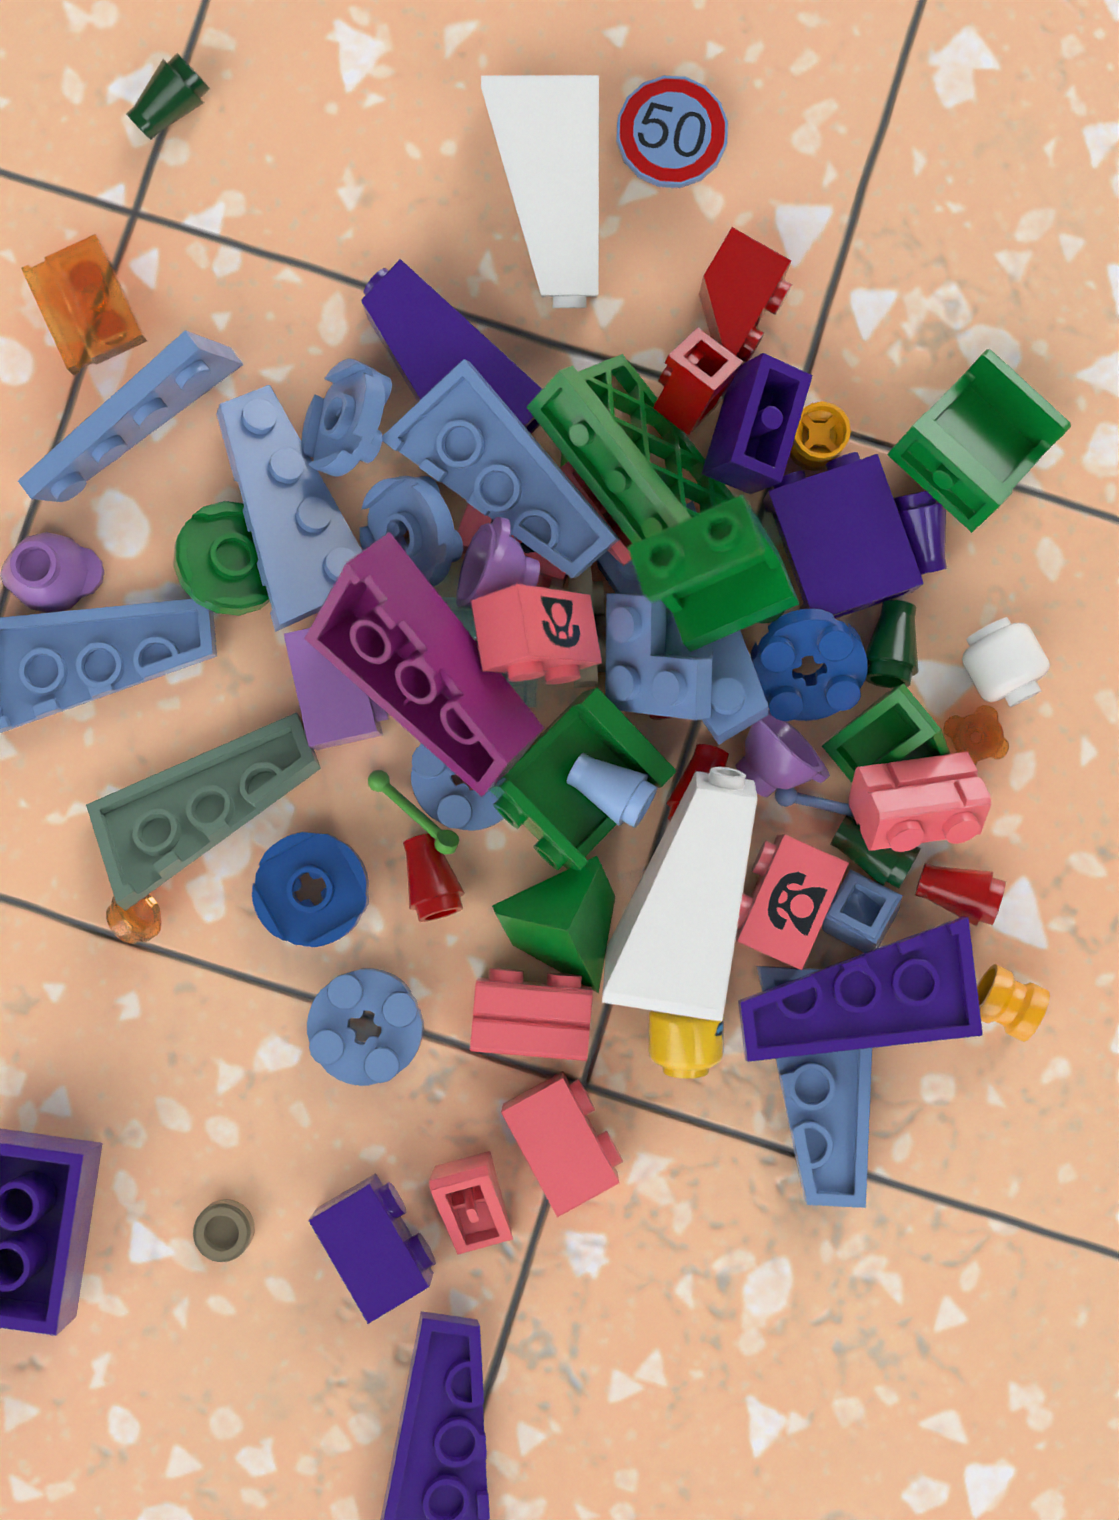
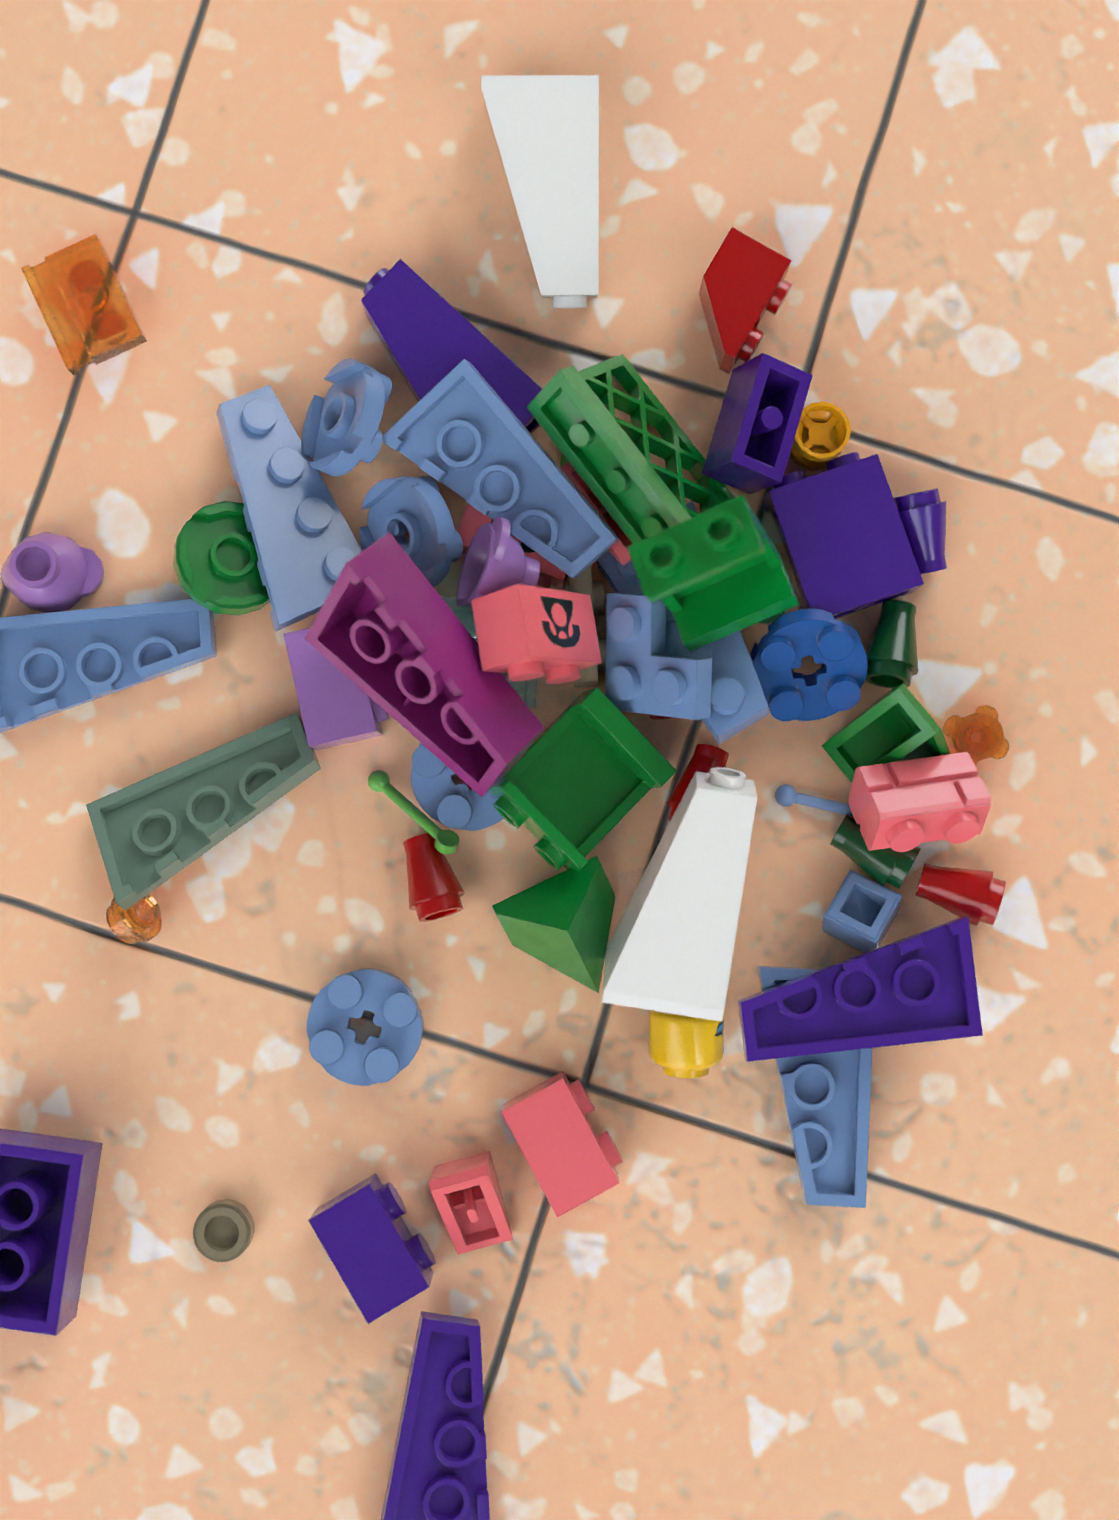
medium blue wing [18,330,244,502] -> none
dark green cone [126,53,210,140] -> none
blue plate [252,832,369,947] -> none
coral brick [470,968,593,1061] -> none
light blue cone [566,753,658,828] -> none
piece [616,76,728,188] -> none
red brick [653,327,743,436] -> none
medium lavender piece [735,711,830,798] -> none
coral brick [735,834,849,970] -> none
green panel [887,349,1071,533] -> none
white head [962,617,1050,707] -> none
light orange wheel [977,964,1050,1042] -> none

